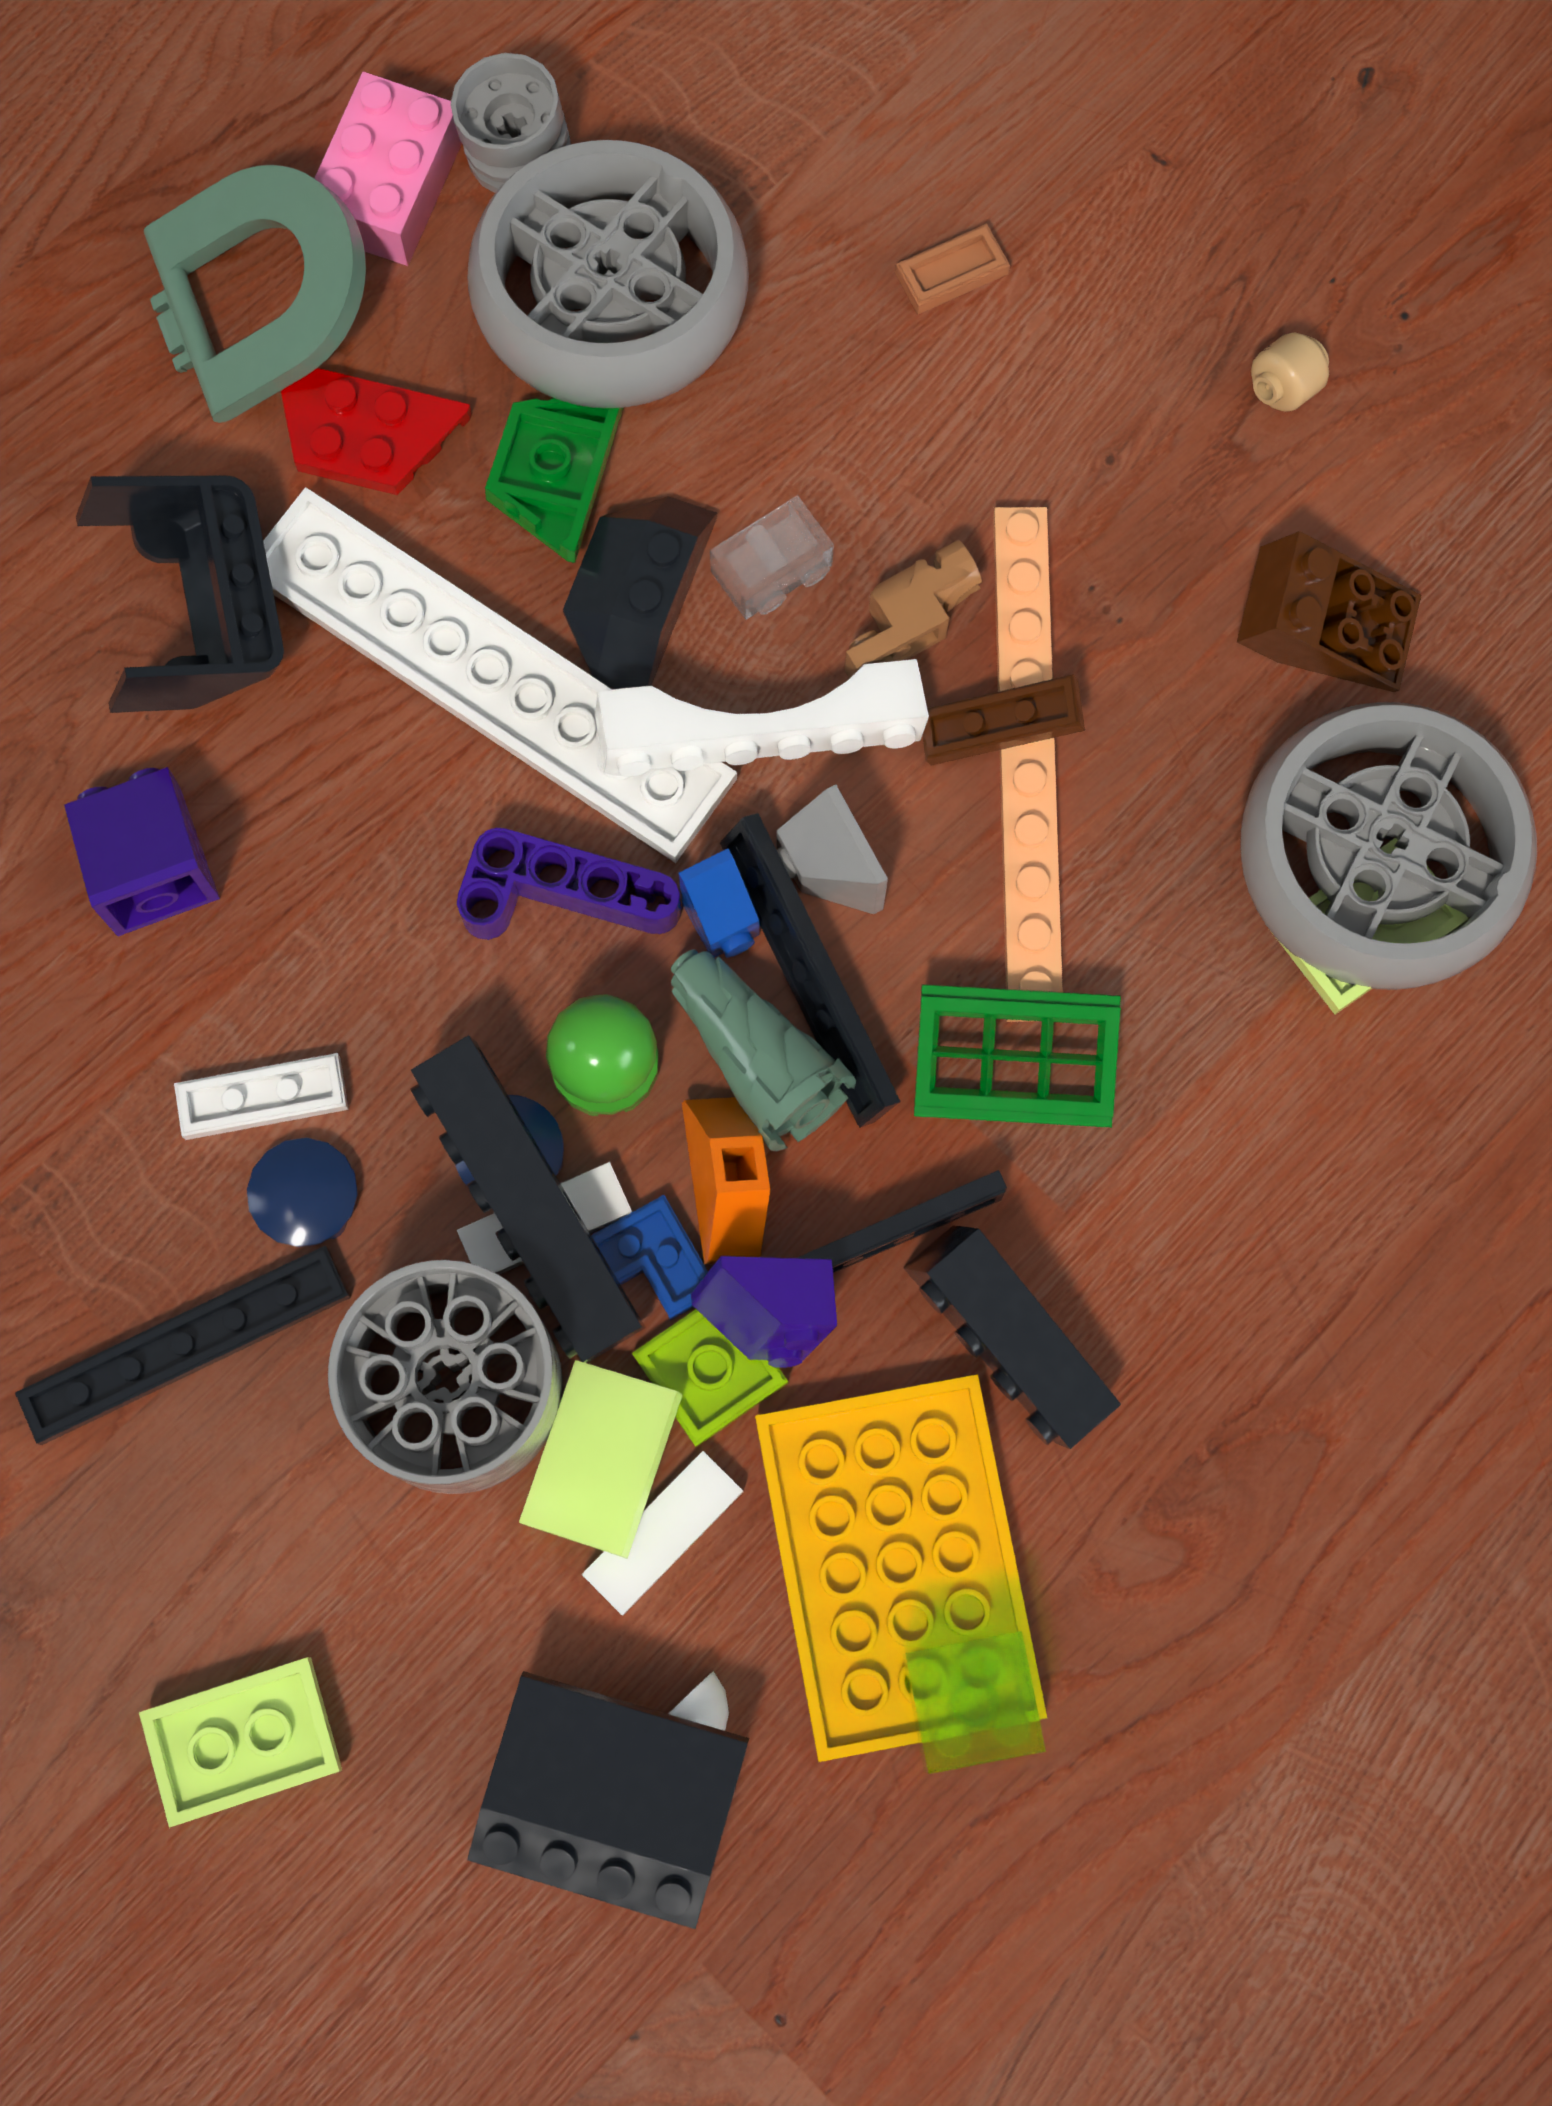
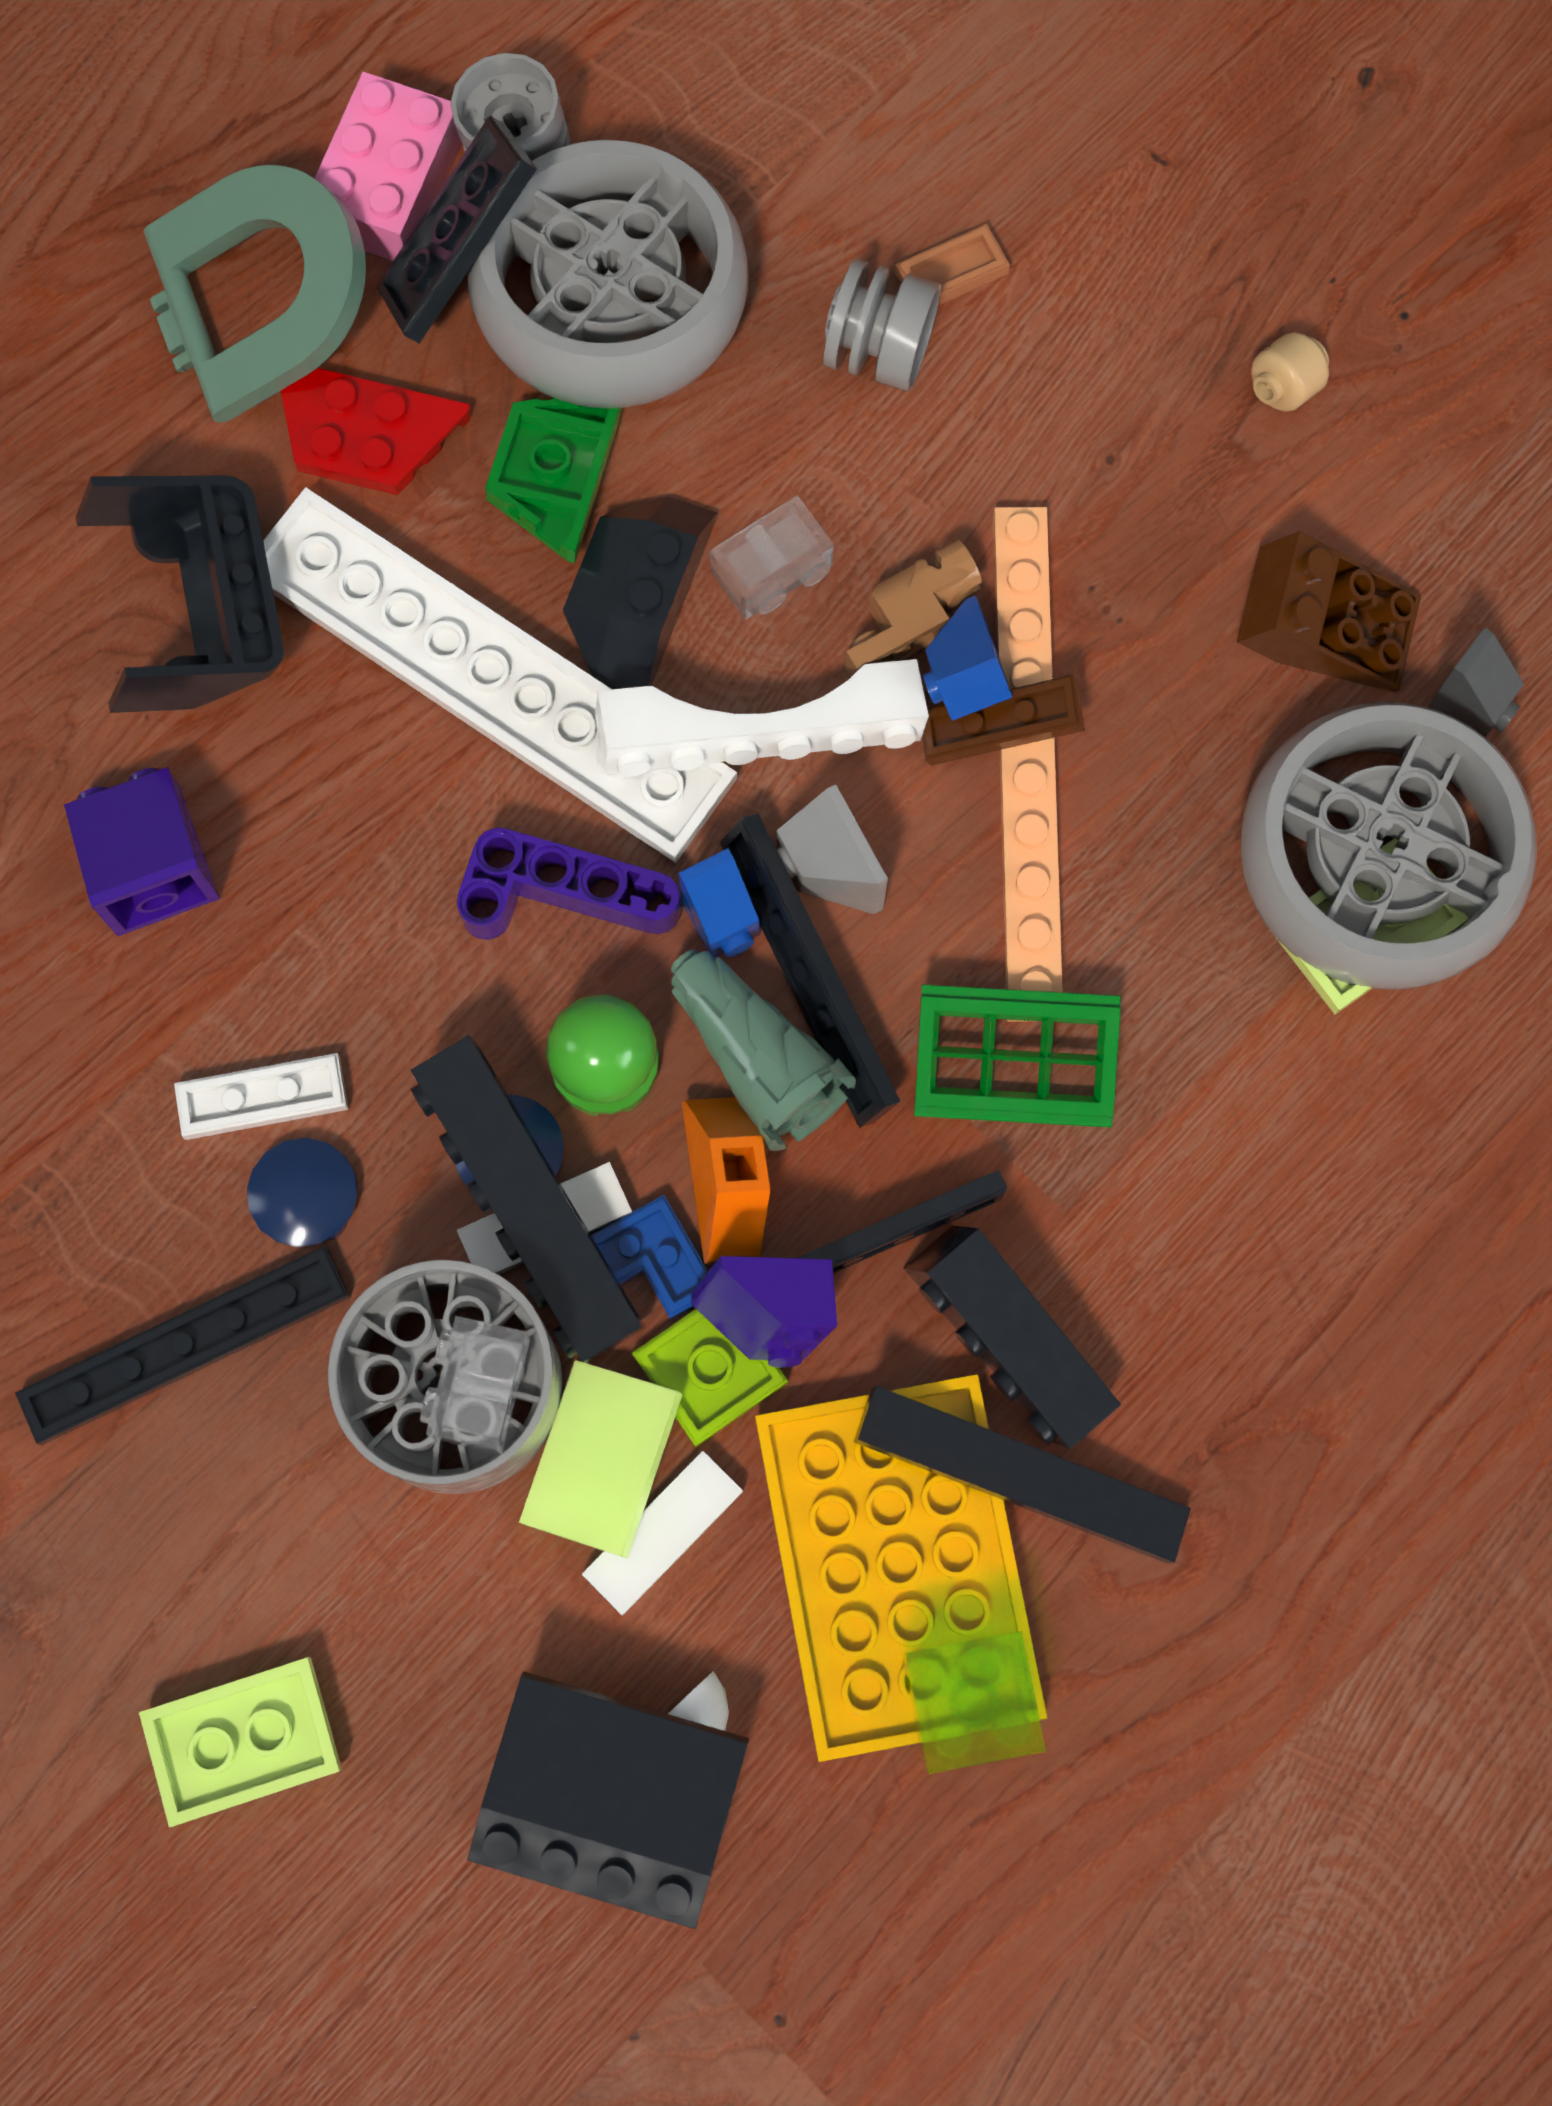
none -> black tile [377,116,537,344]
none -> clear brick [420,1316,530,1454]
none -> light grey wheel [823,258,941,392]
none -> black tile [853,1386,1191,1564]
none -> blue slope [923,595,1012,721]
none -> dark grey slope [1428,627,1524,737]

